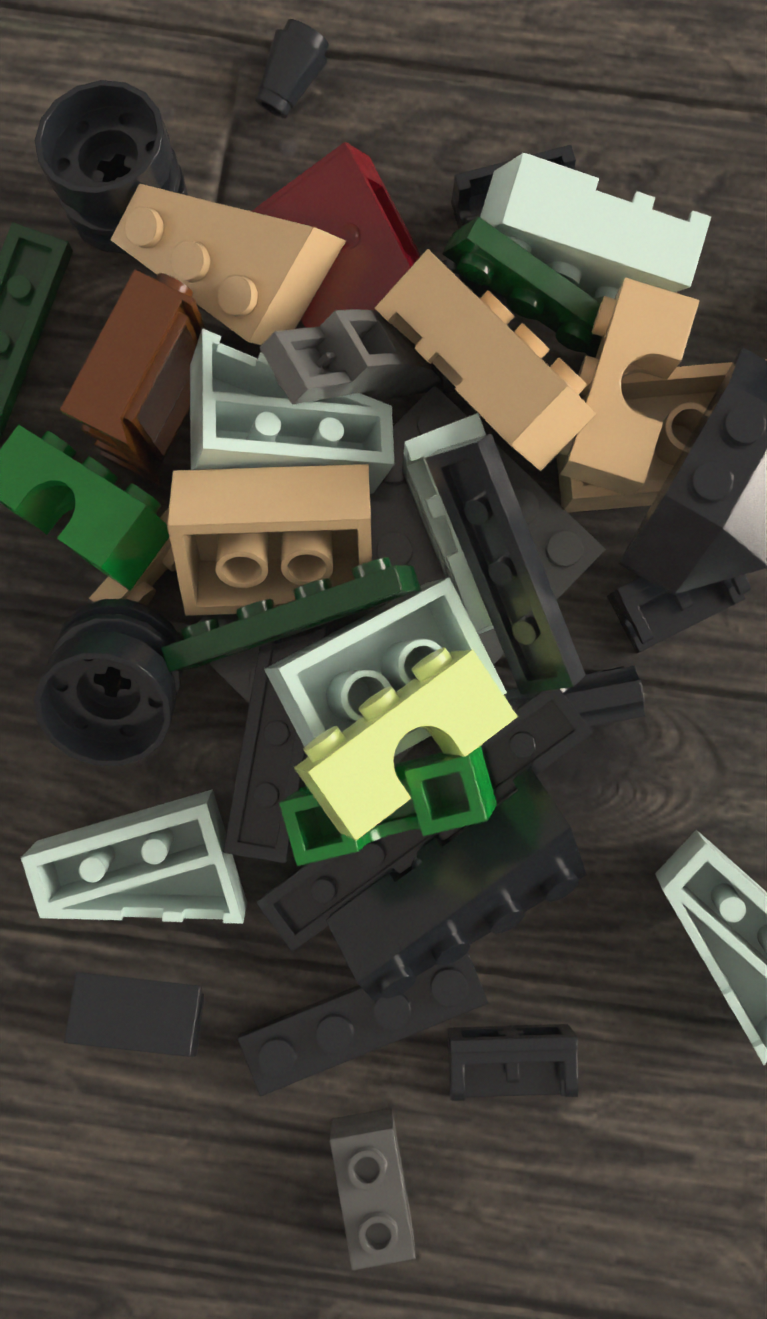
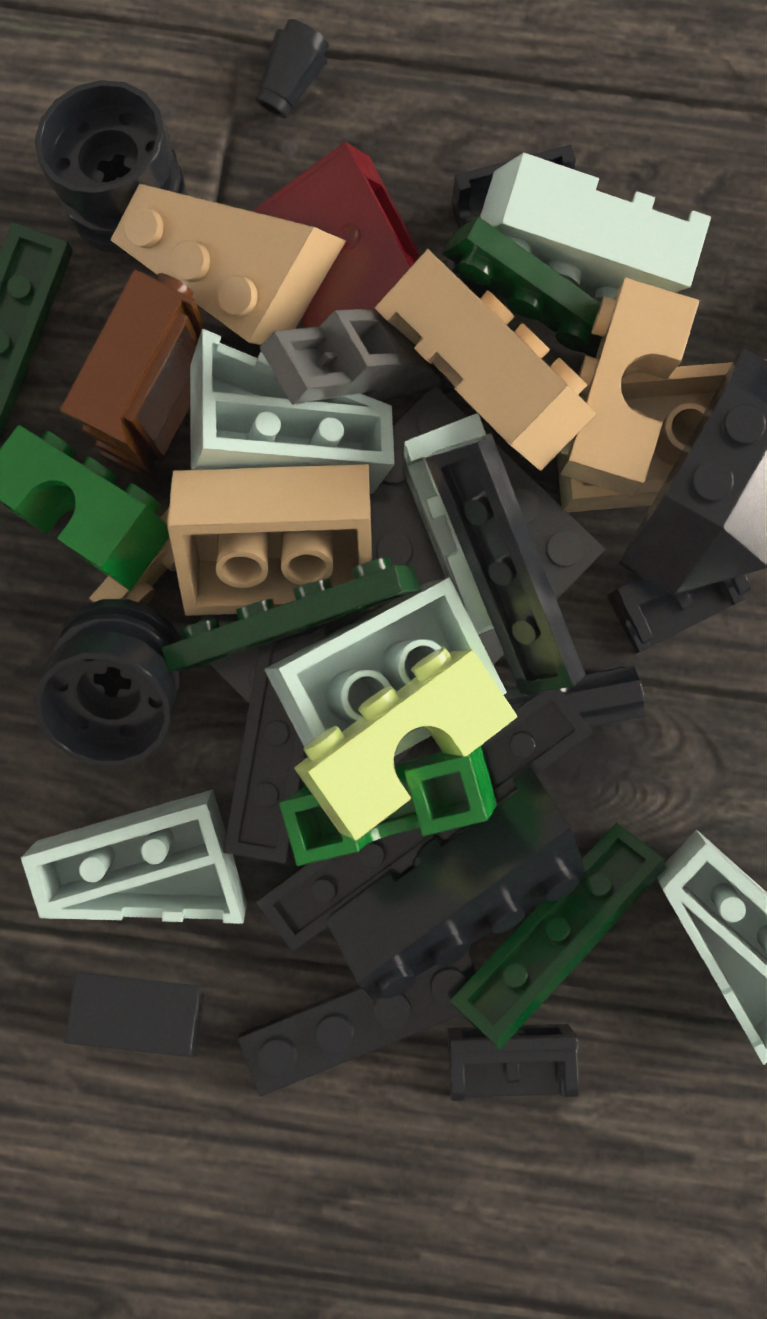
dark grey brick [330,1108,416,1270] -> none
none -> dark green plate [450,822,666,1050]

